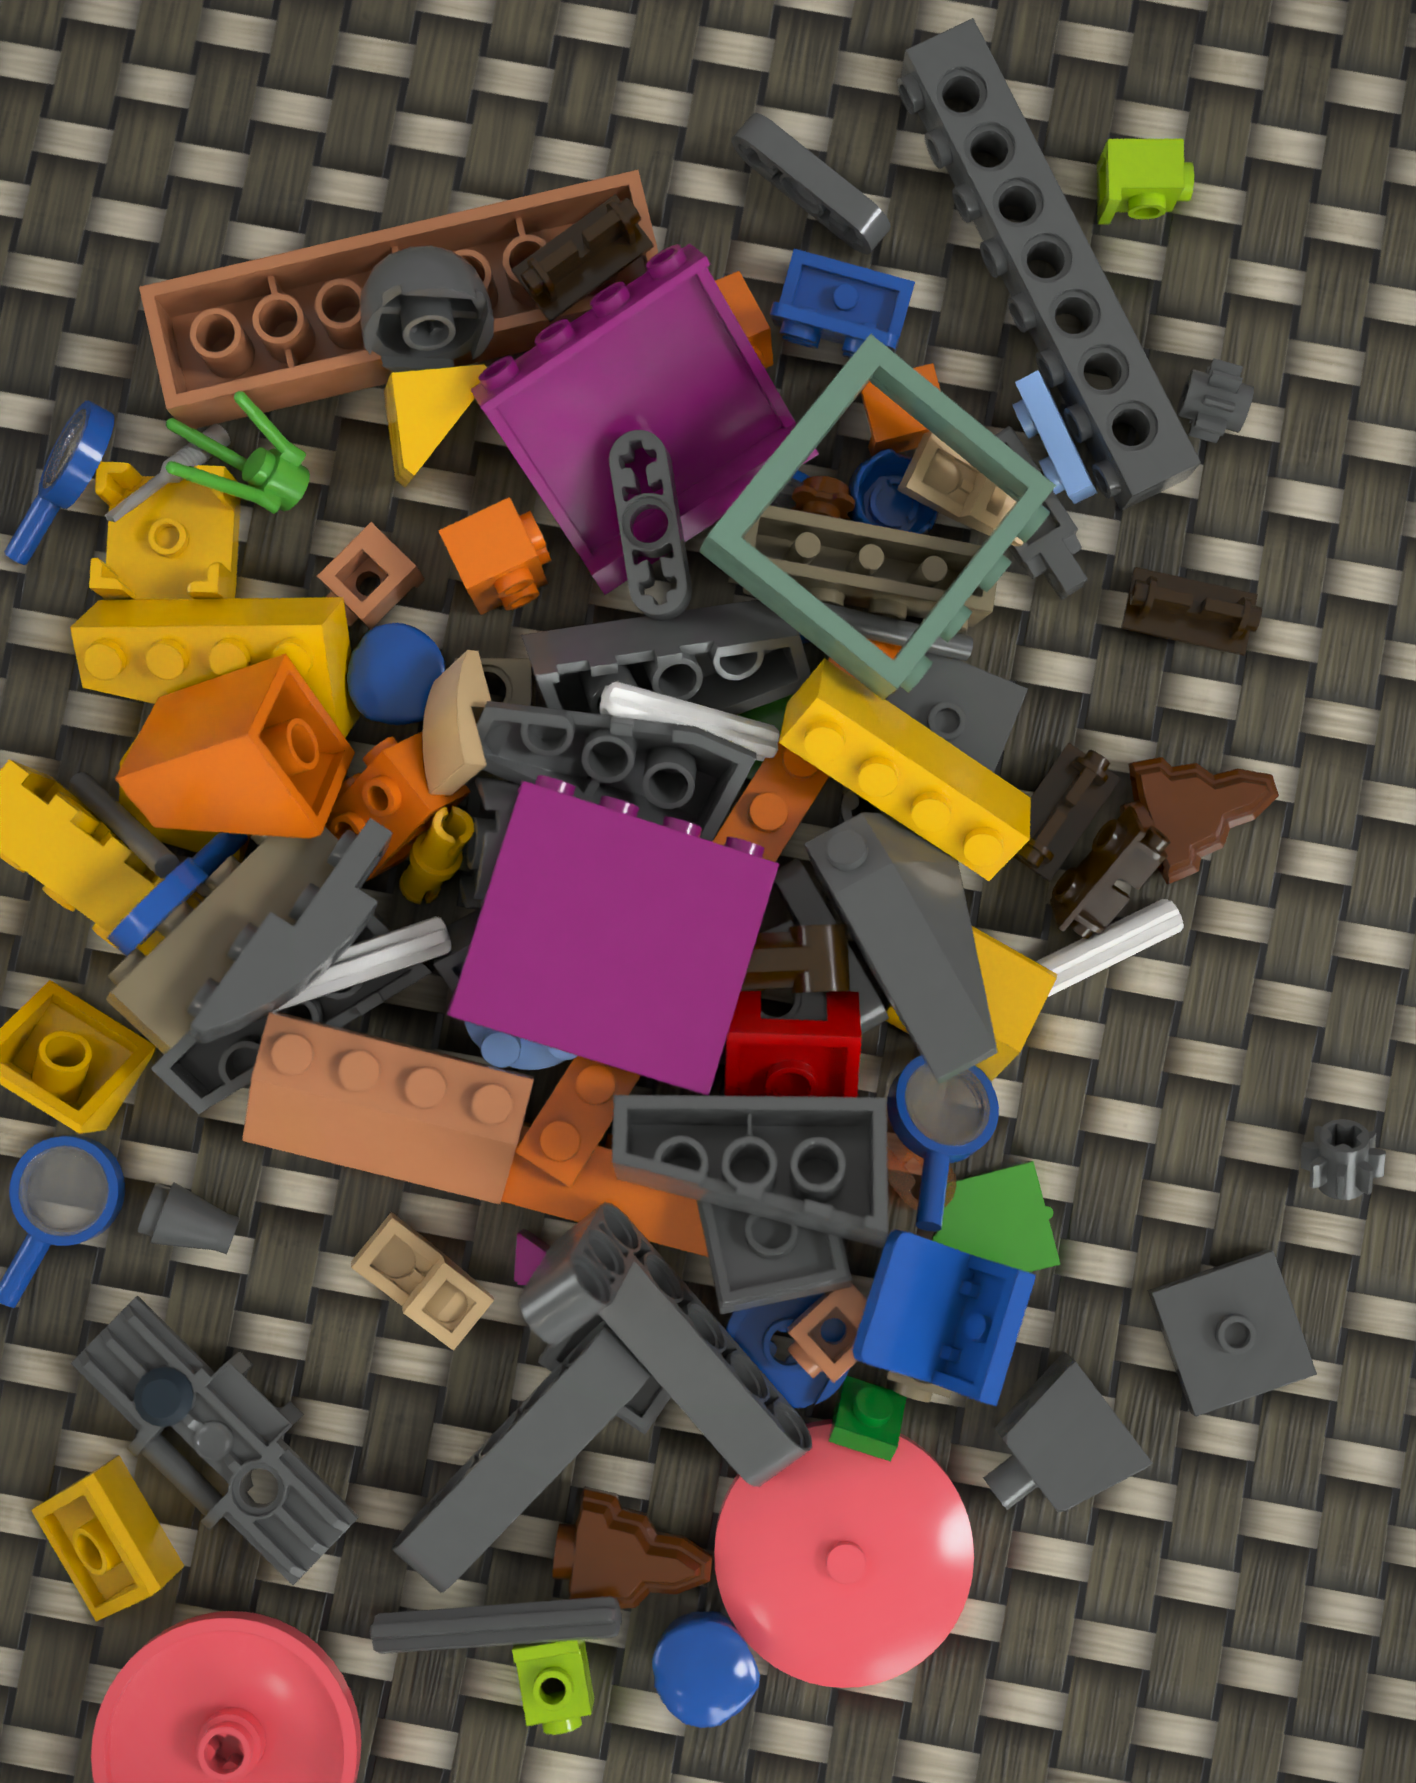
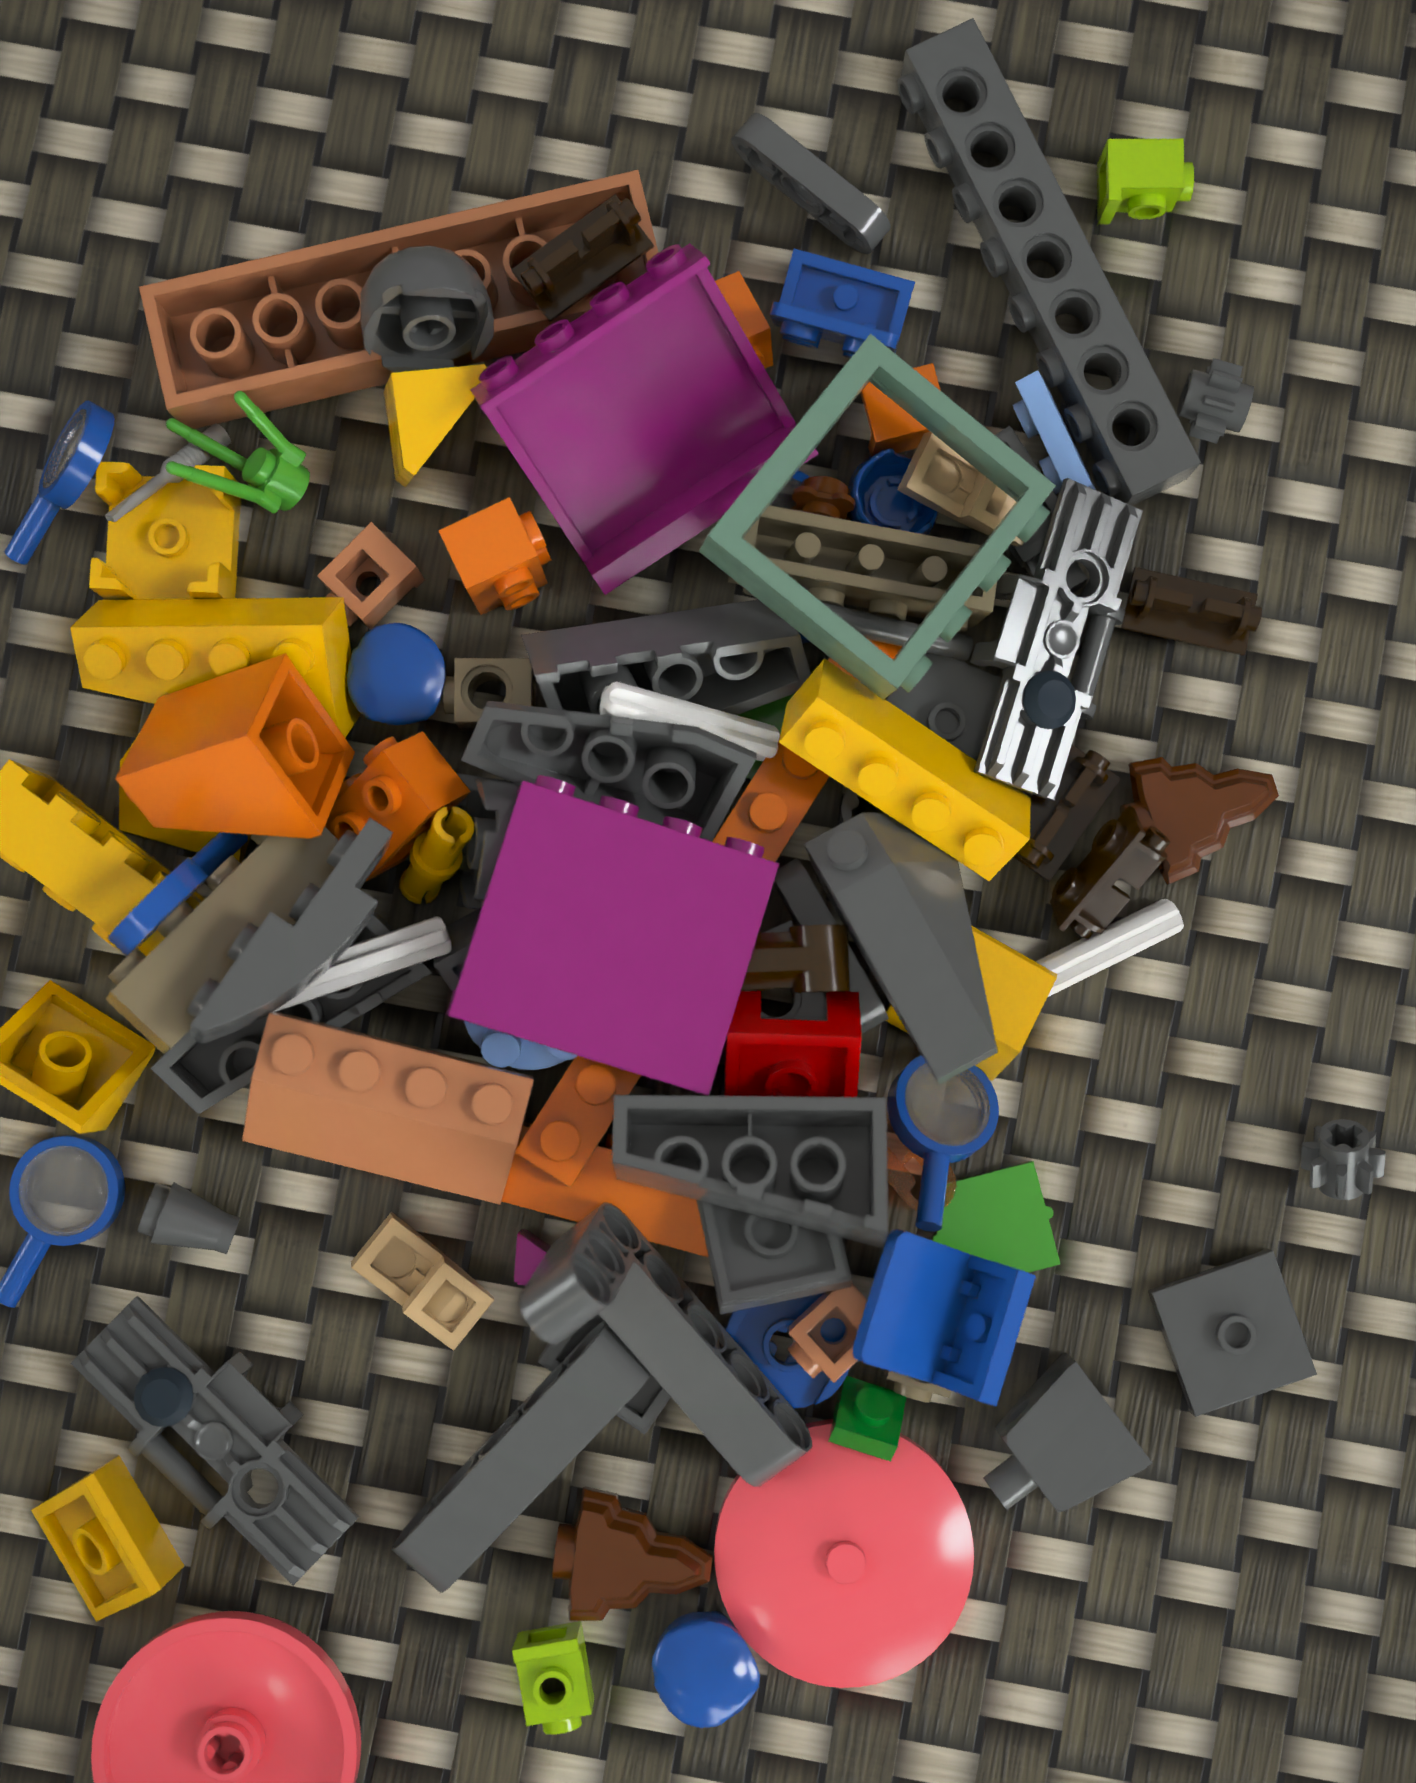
dark grey bar [69,772,179,878] -> none
dark grey axle [369,1596,622,1654] -> none
tan slope [422,650,491,795] -> none
dark grey beam [609,430,692,621] -> none
none -> piece [970,478,1143,800]

